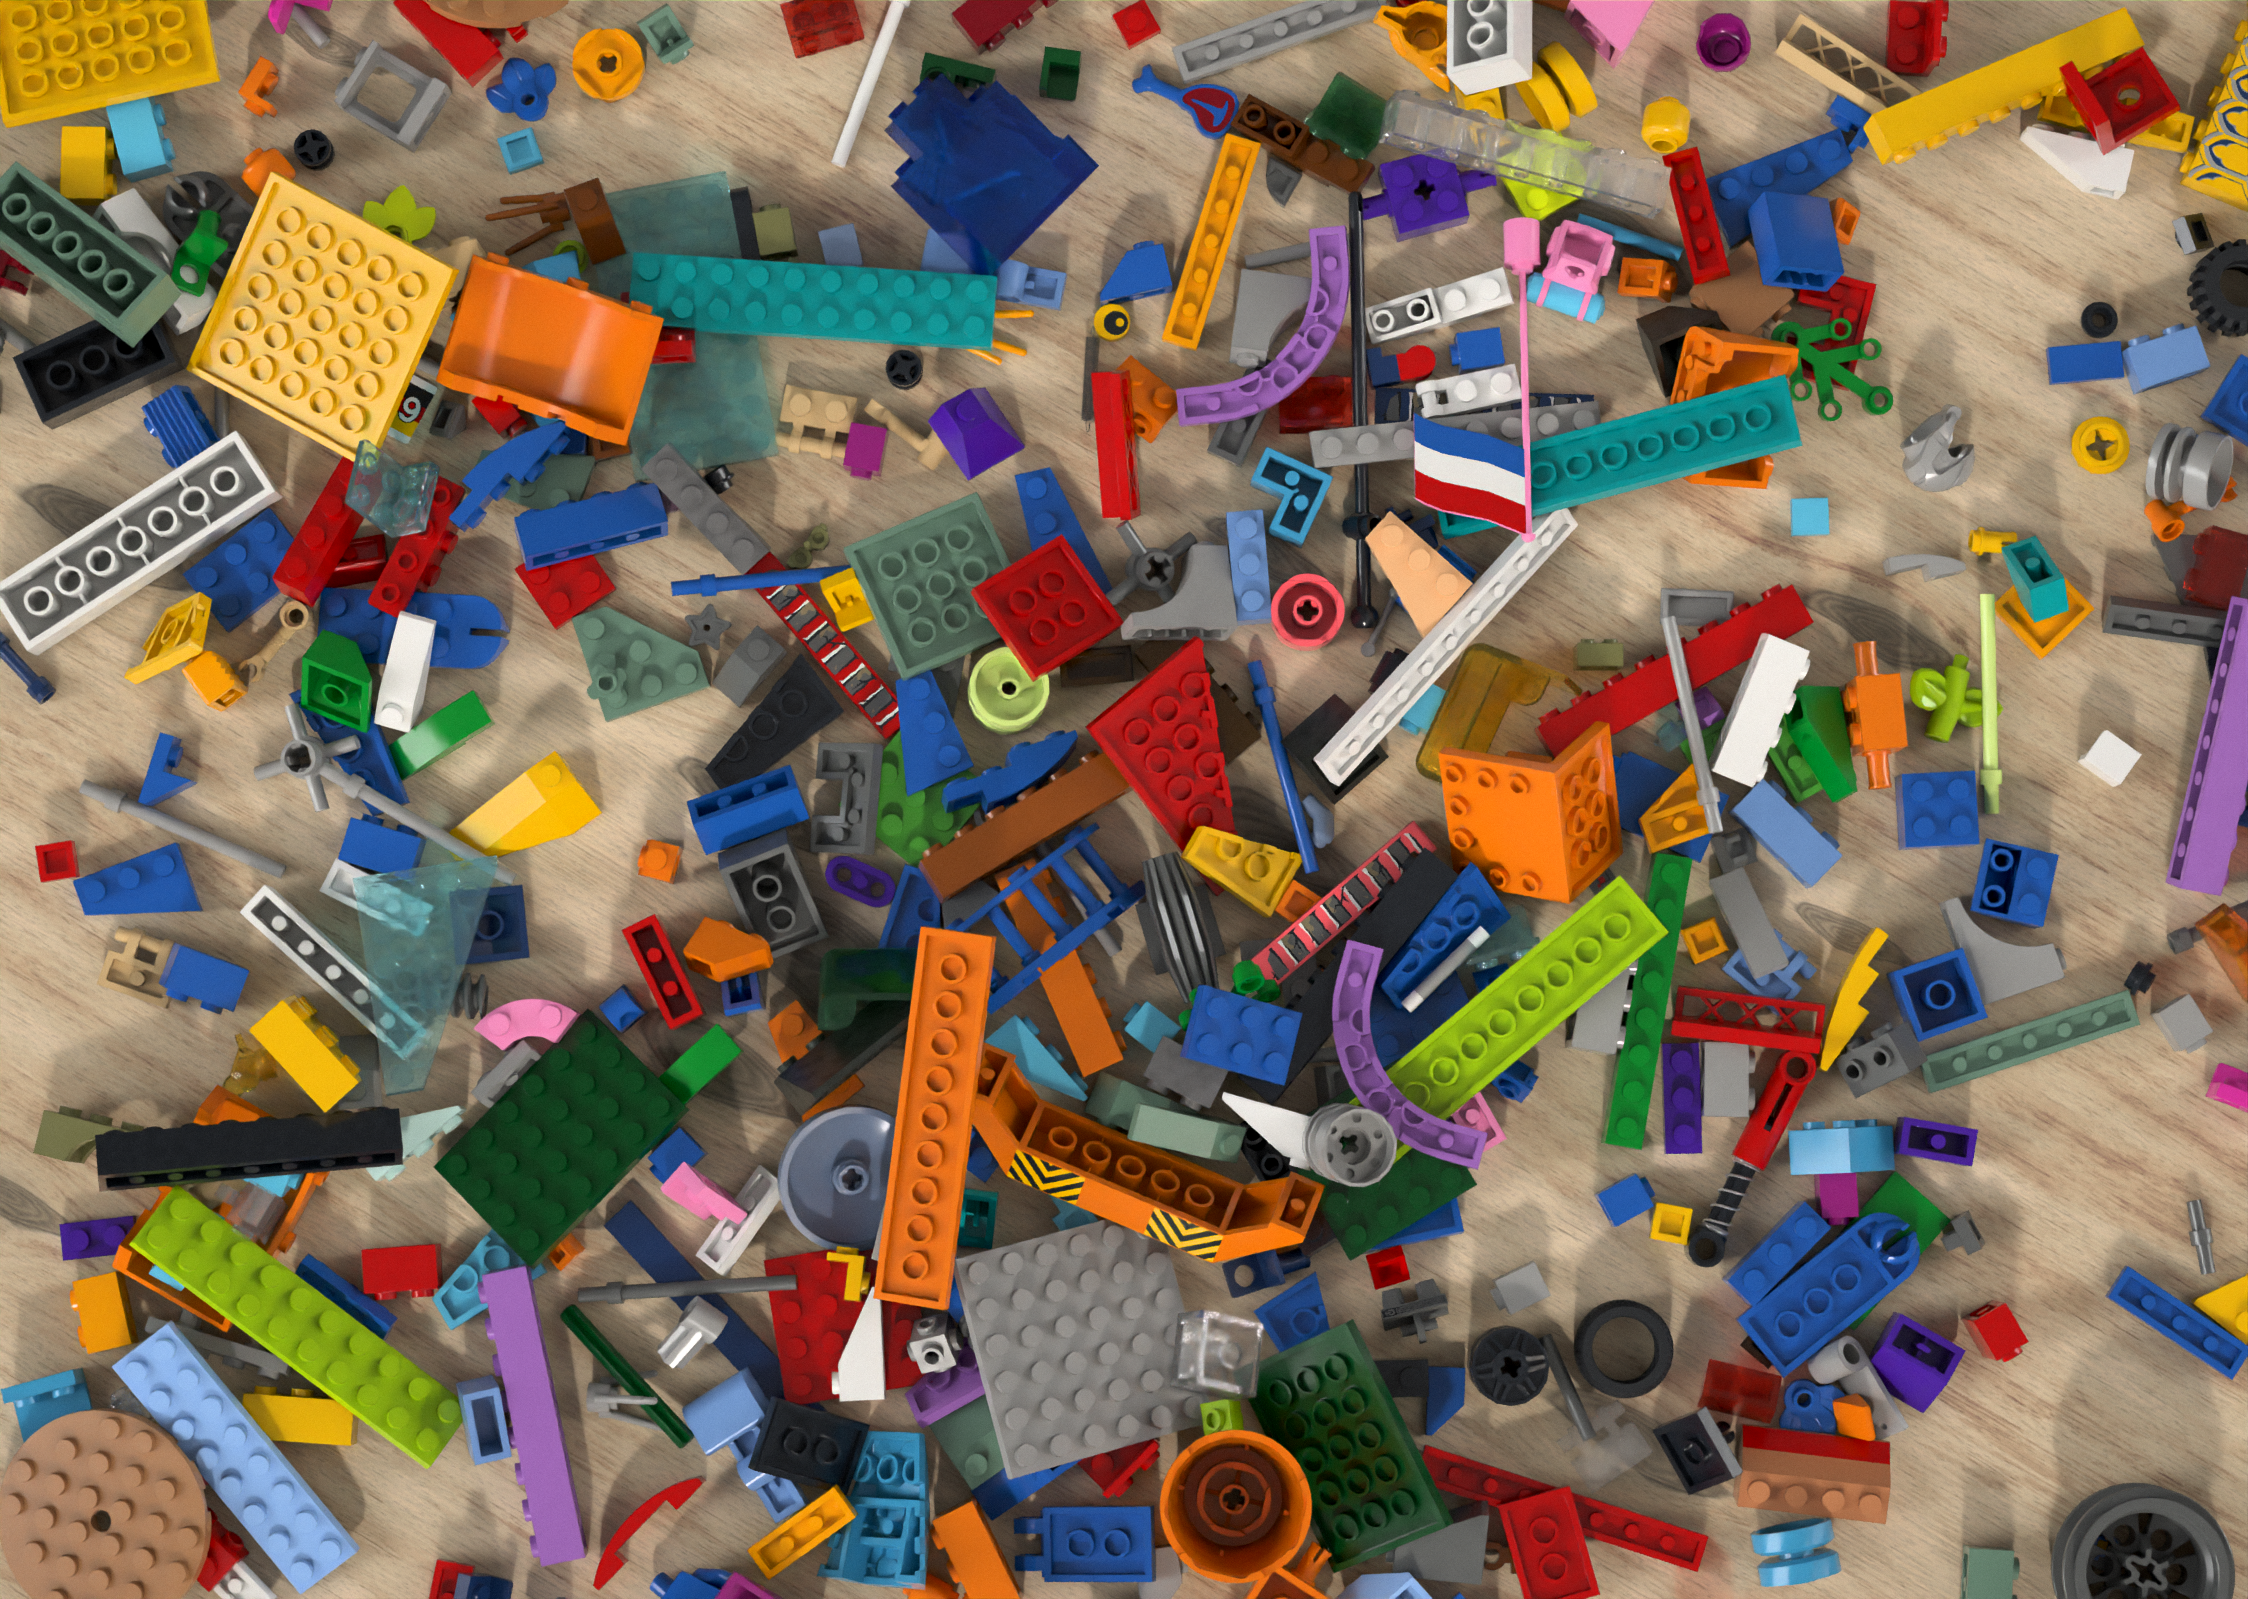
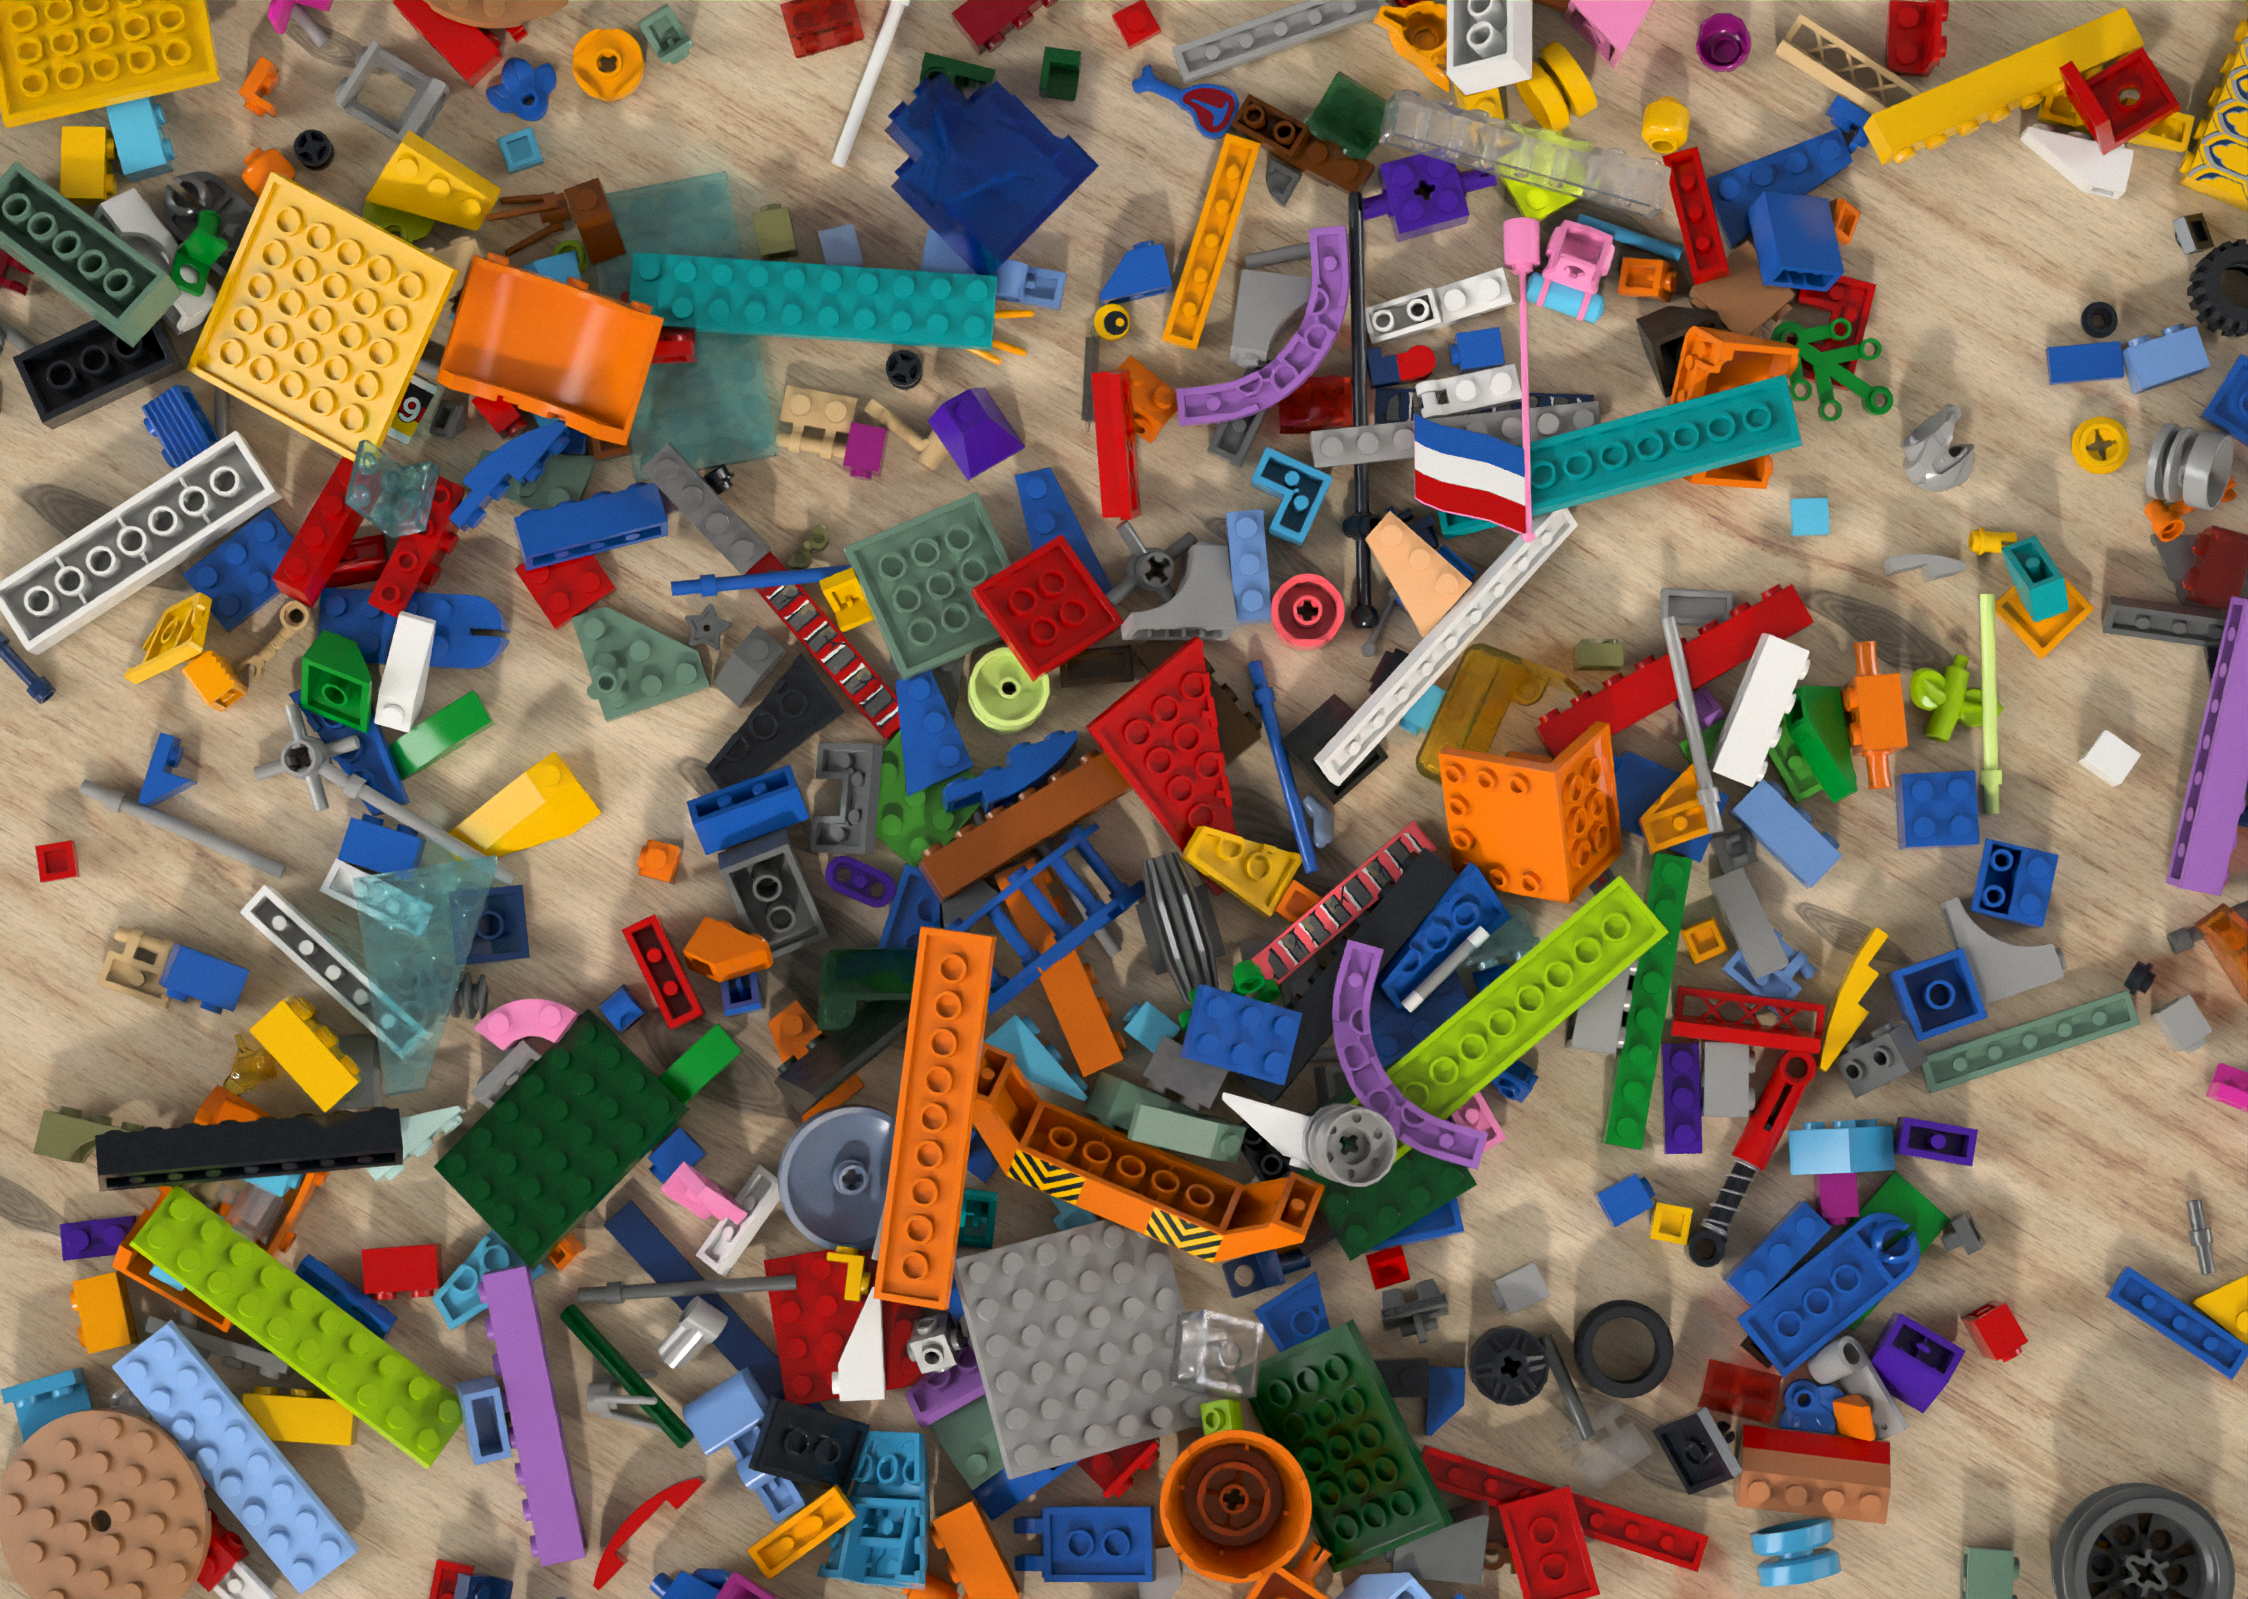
blue wing [73,842,203,916] -> none
black beam [730,186,762,261] -> none
clear light blue plate [1653,719,1687,753] -> none
none -> yellow wedge [365,130,502,231]

